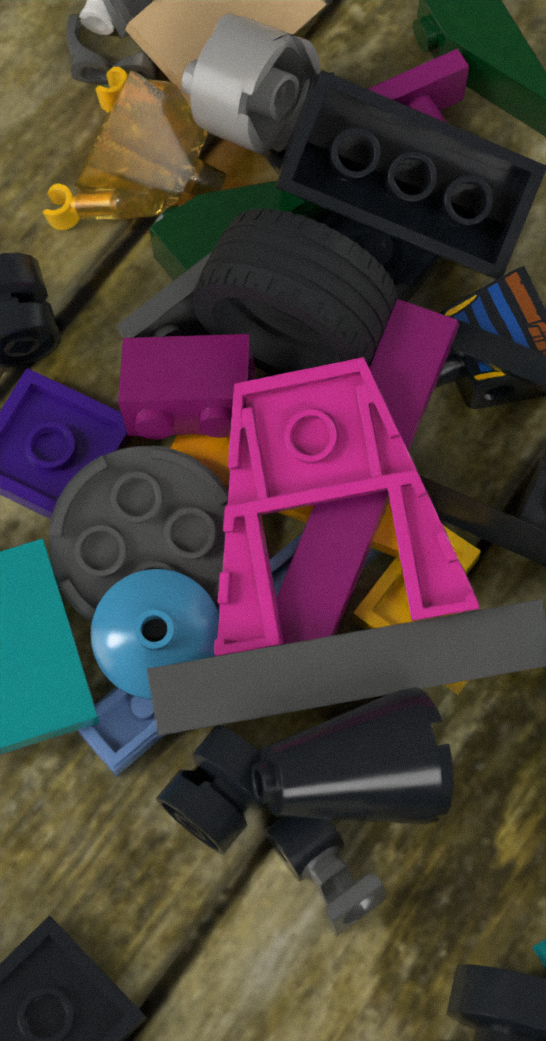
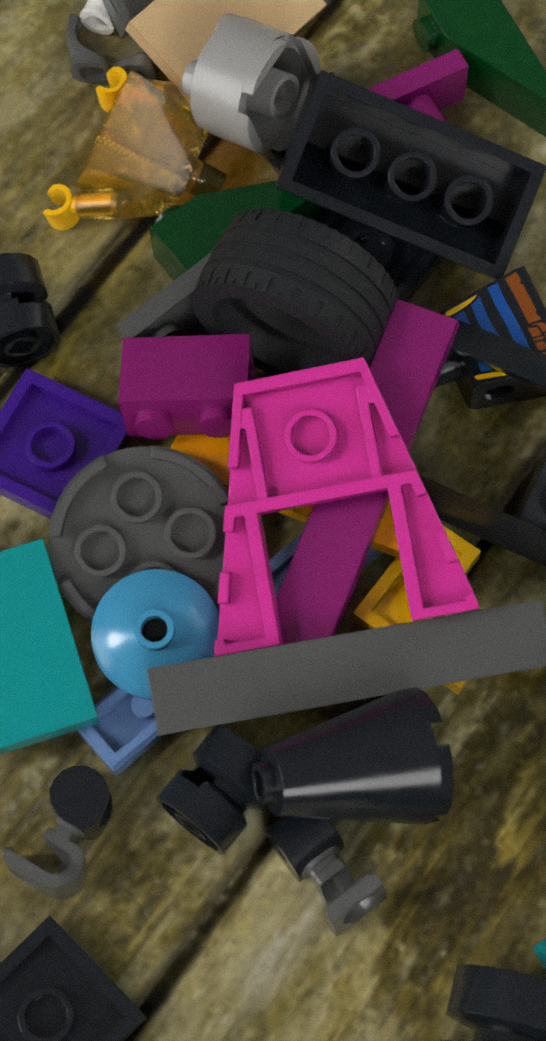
none -> leg [3,765,113,899]

